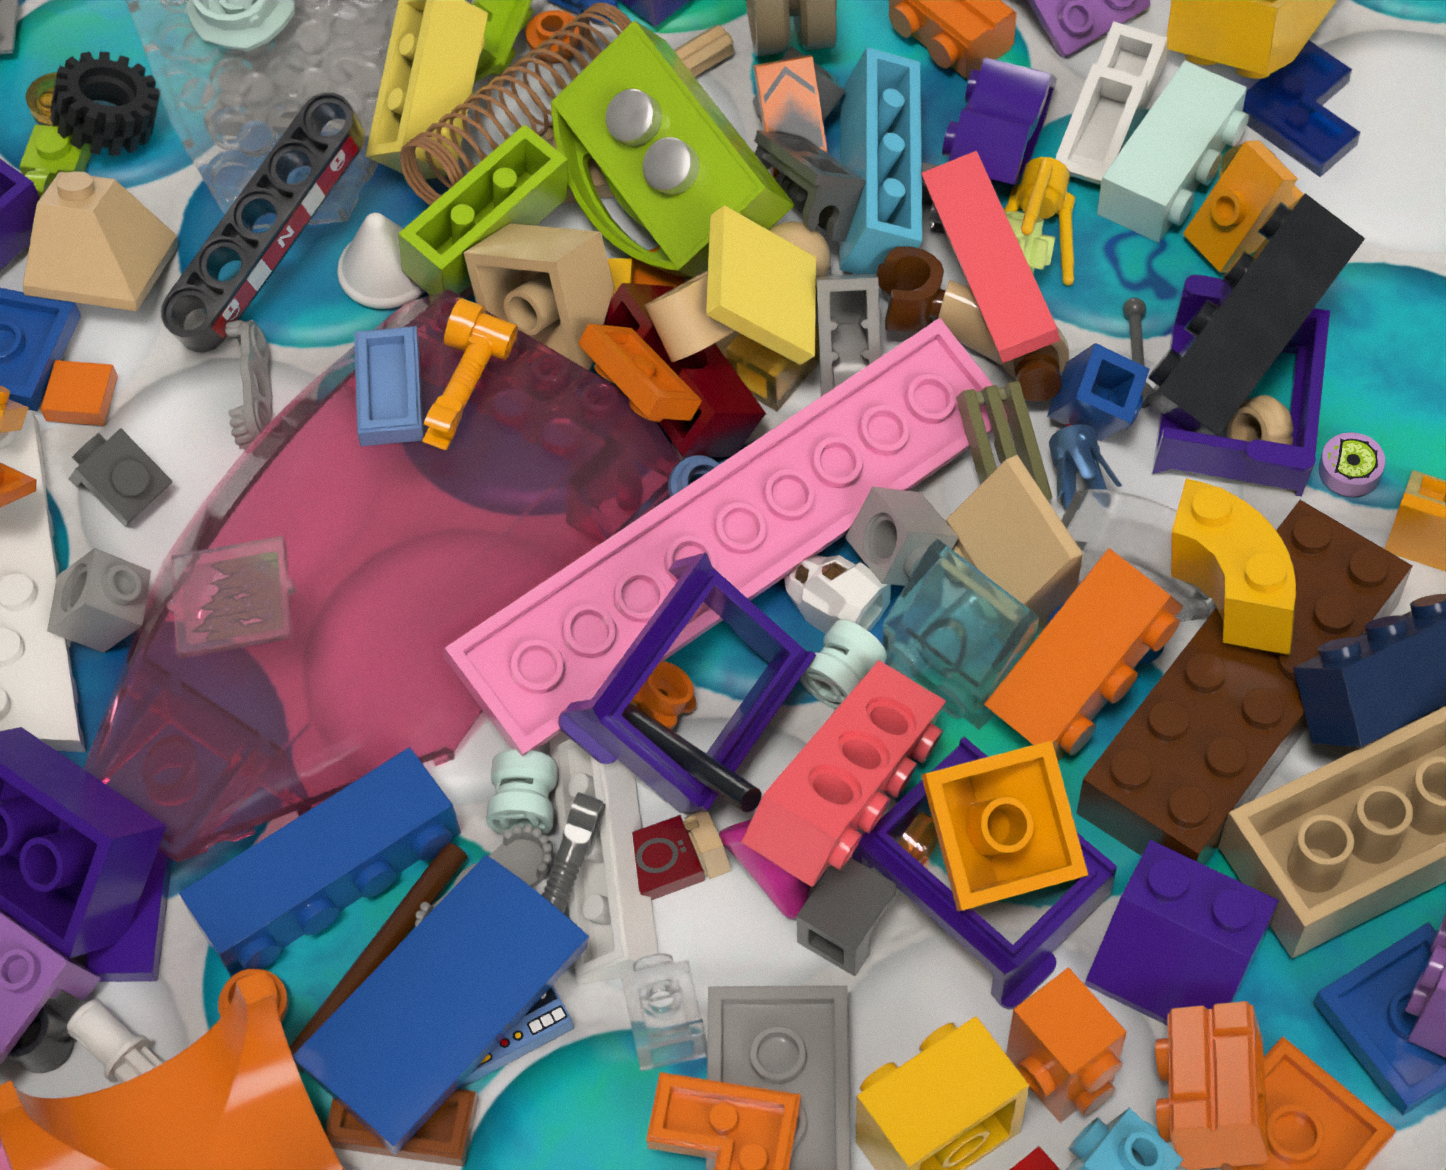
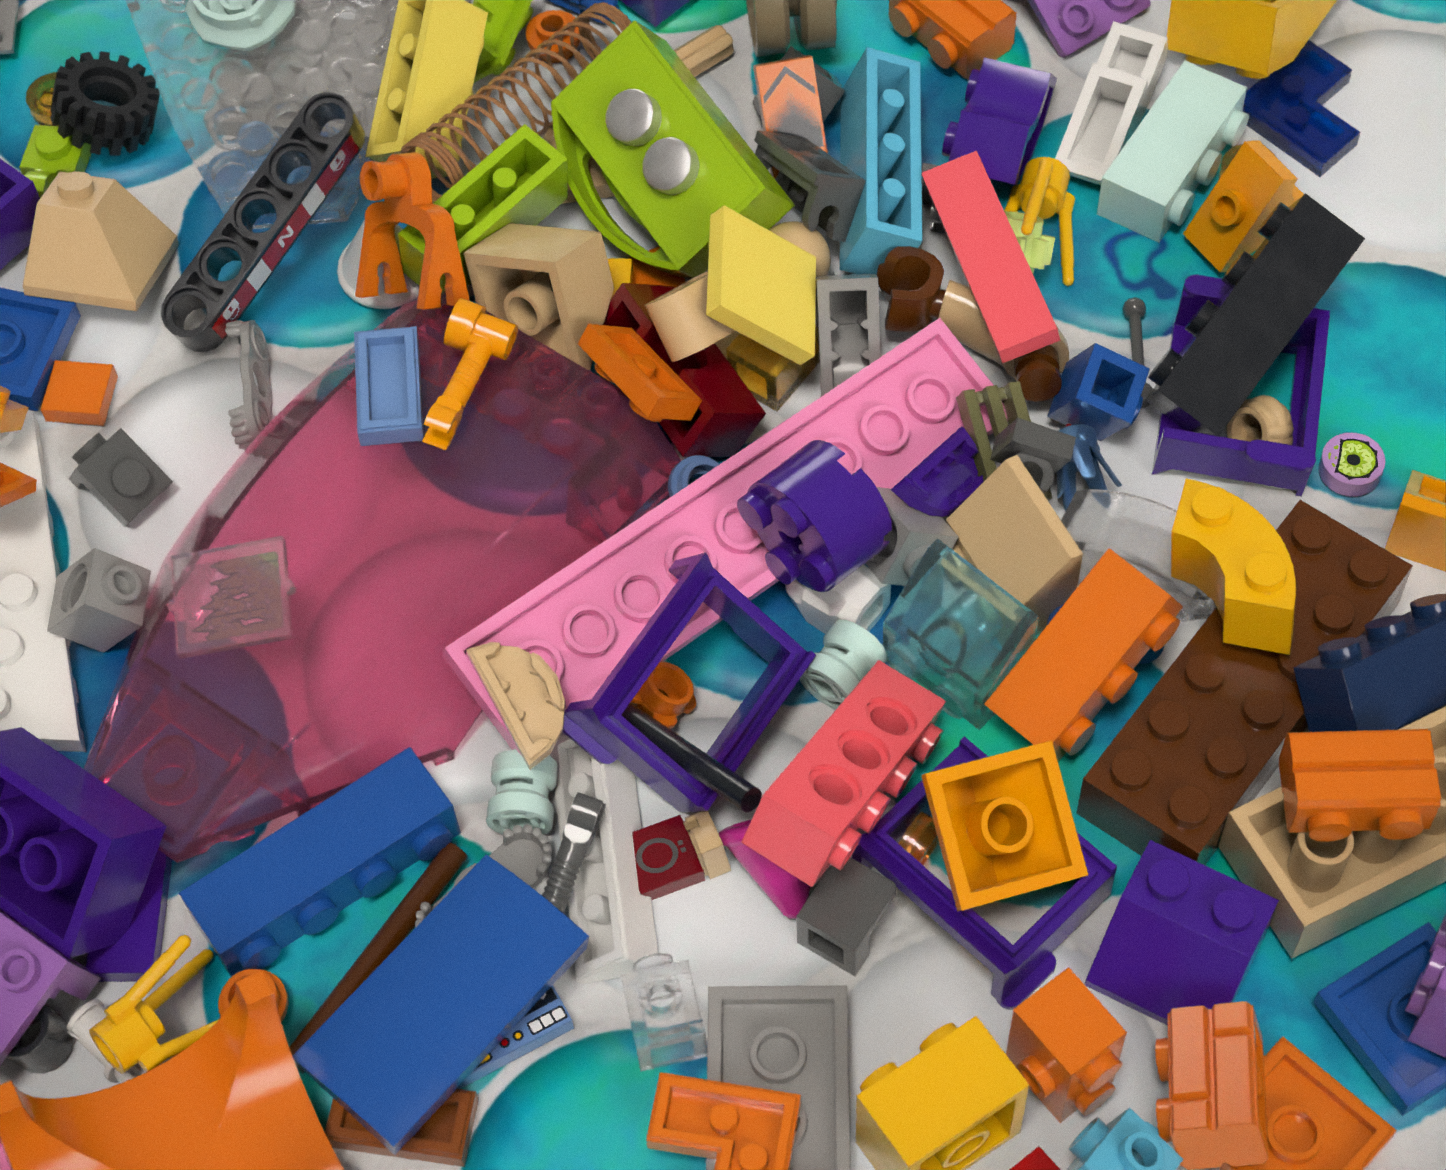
none -> yellow plant [89,935,219,1074]
none -> orange piece [355,152,470,310]
none -> tan plate [466,642,565,770]
none -> dark purple brick [737,440,892,592]
none -> dark purple tile [891,426,984,517]
none -> dark grey tile [990,417,1076,494]
none -> orange brick [1279,729,1441,842]

